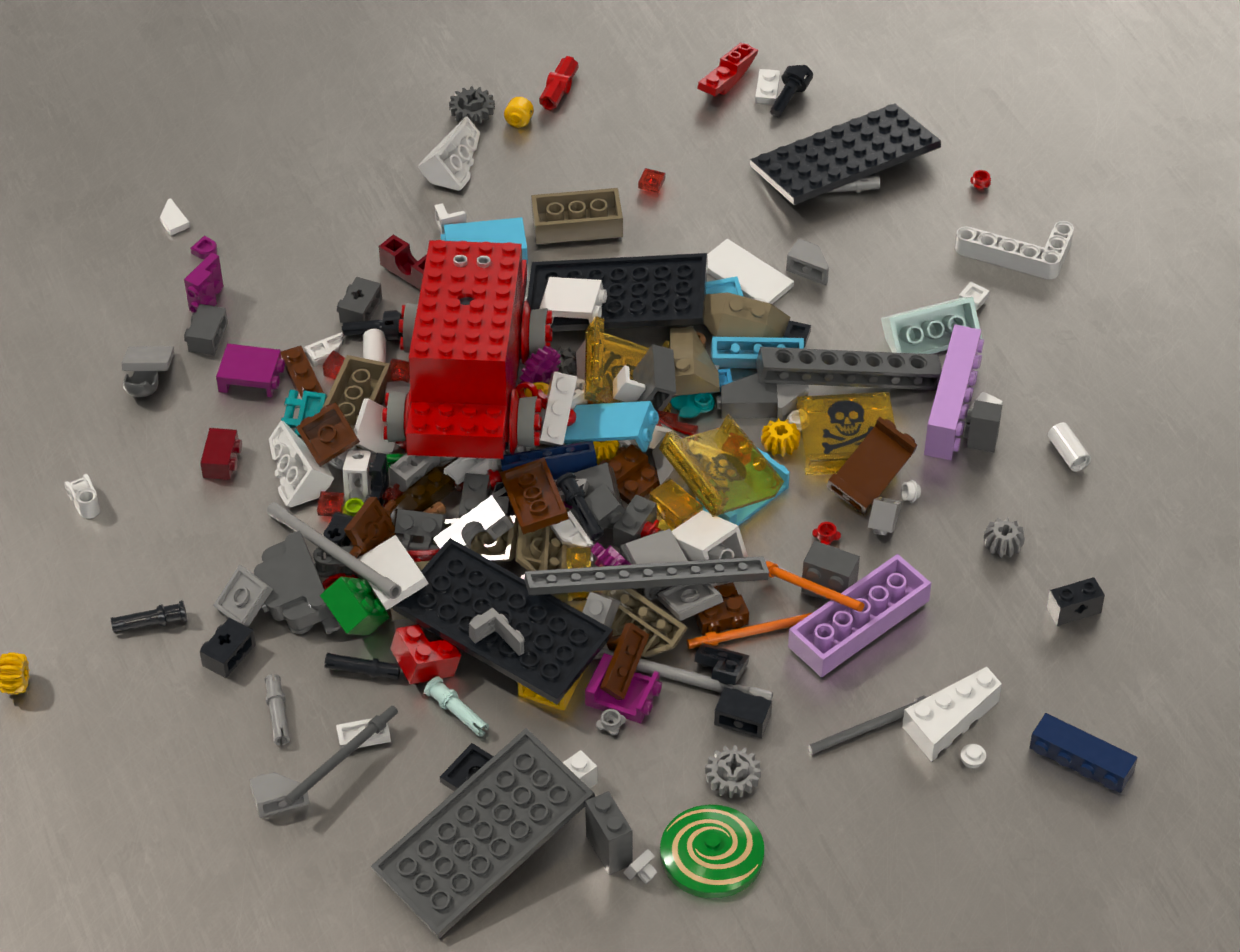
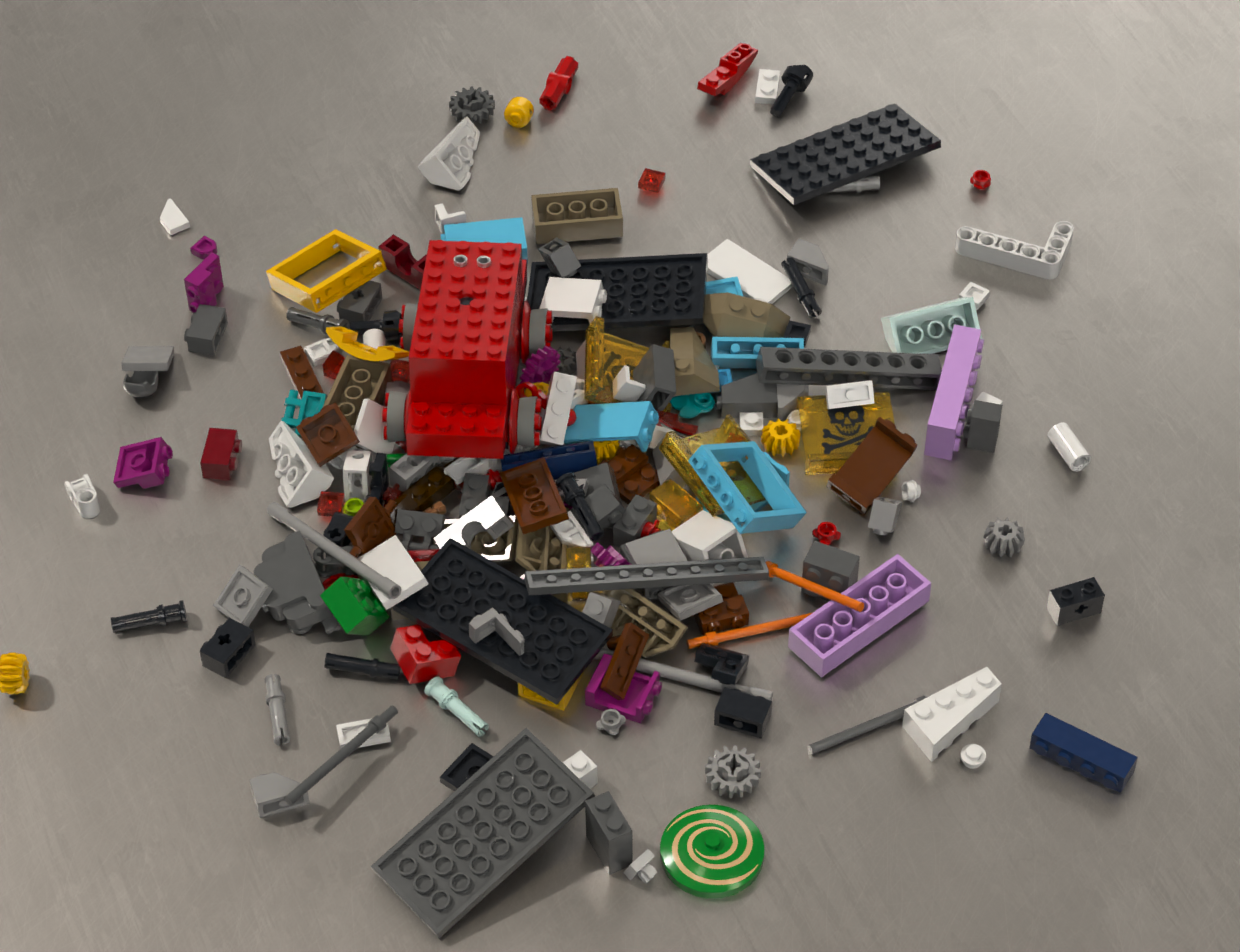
magenta panel [216,343,285,397] -> none
none -> magenta plate [113,437,173,489]
none -> yellow window [266,229,387,313]
none -> dark grey pin [286,307,350,335]
none -> yellow slope [326,326,409,361]
none -> dark grey brick [538,237,581,278]
none -> medium azure window [688,441,807,534]
none -> white plate [739,412,763,436]
none -> black pin [781,257,822,318]
none -> white plate [825,380,875,409]

